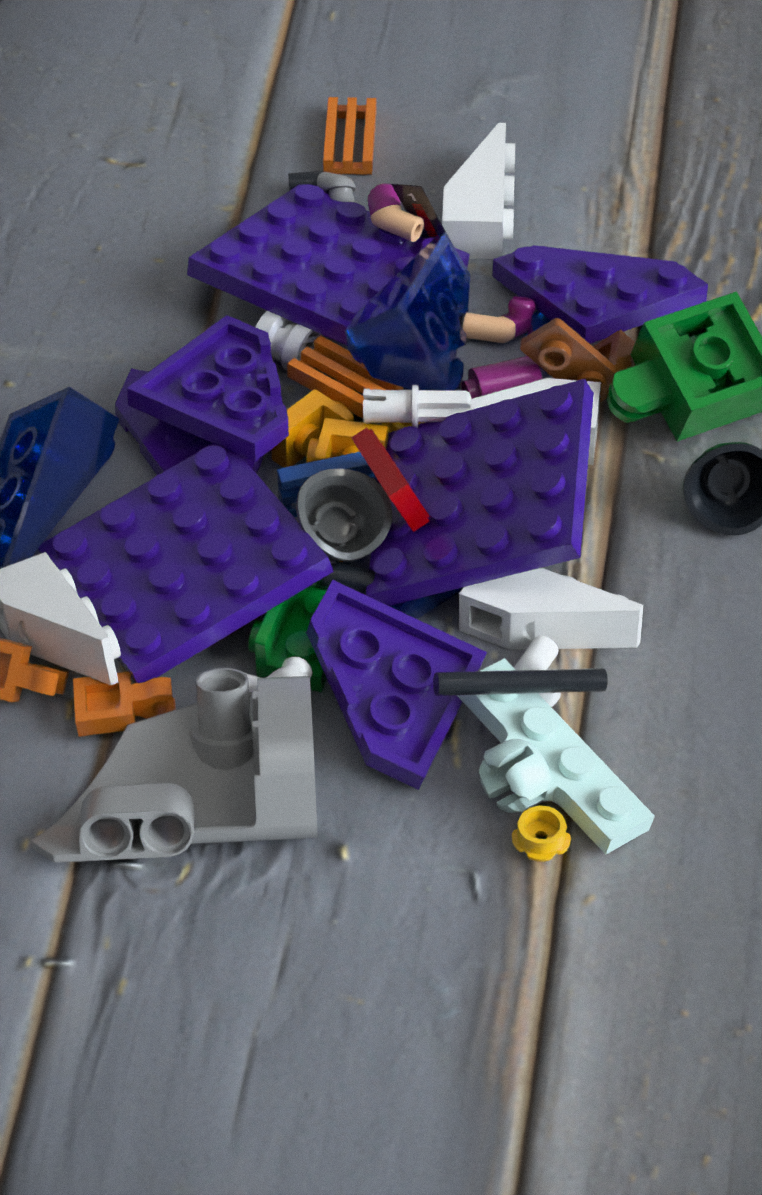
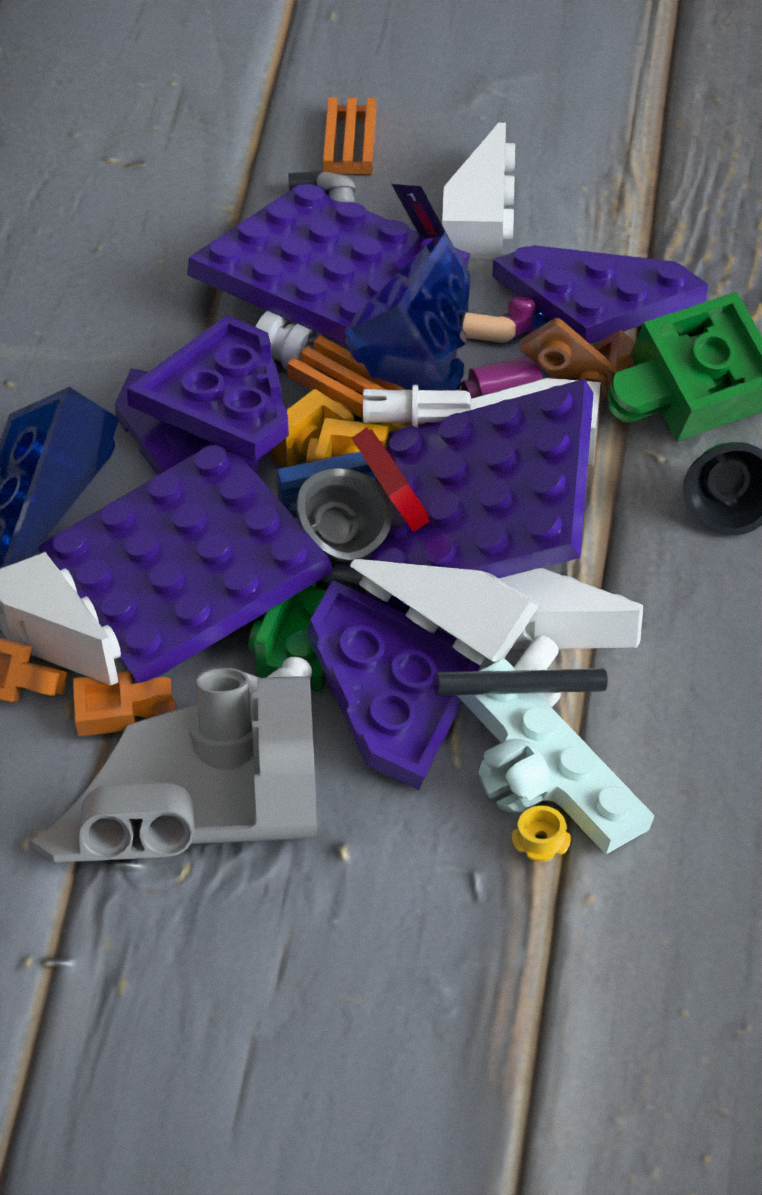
light nougat arm [367,183,424,242] -> none
none -> white slope [350,559,539,665]

